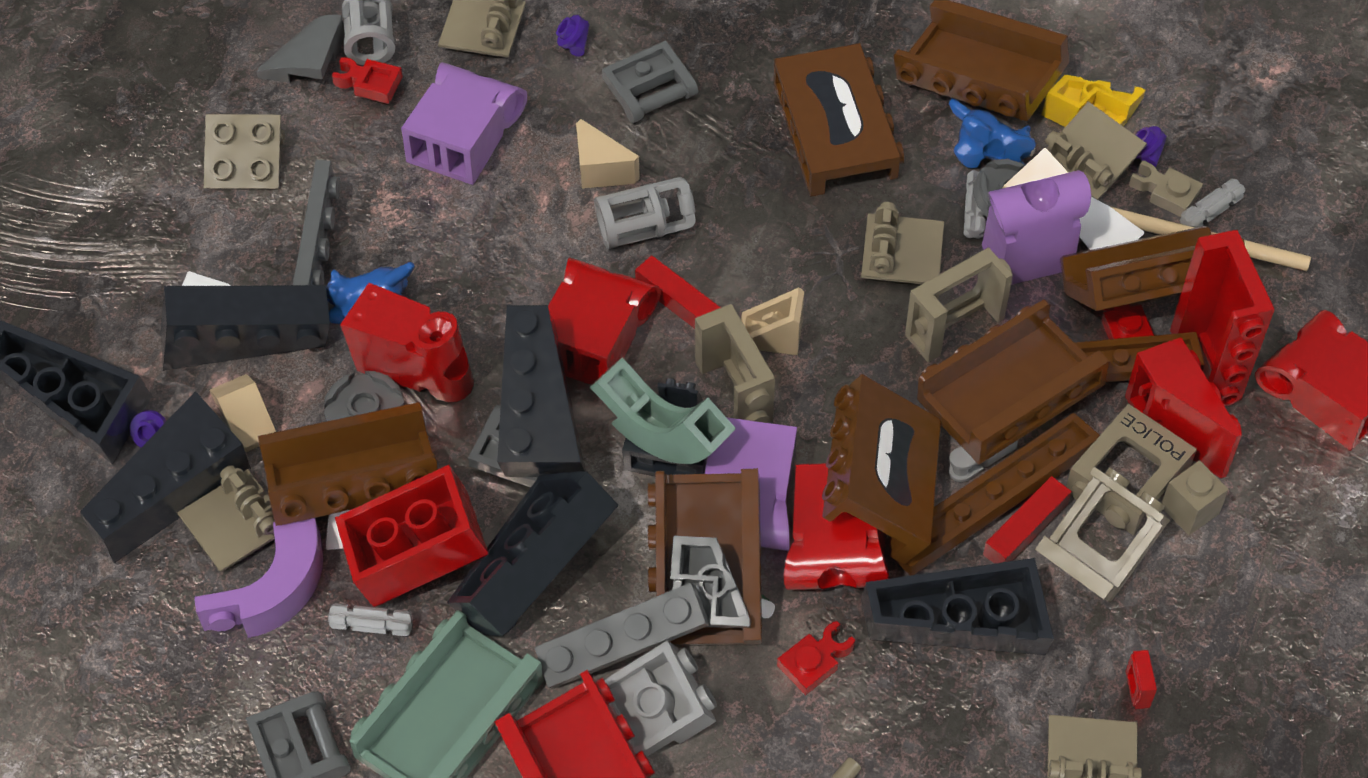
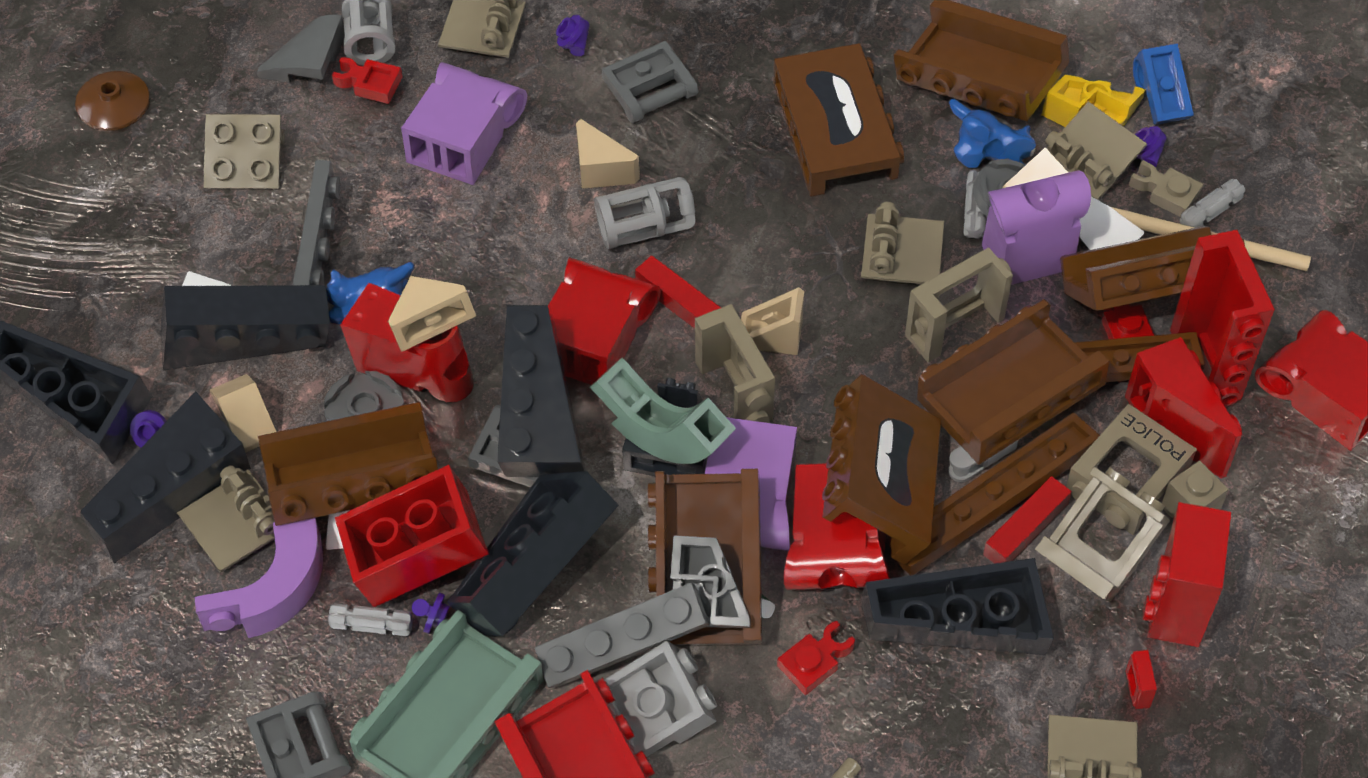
none -> reddish brown dish [75,71,150,131]
none -> tan slope [388,276,476,352]
none -> dark purple plate [412,592,450,634]
none -> blue plate [1133,43,1194,125]
none -> red wedge [1142,502,1231,647]

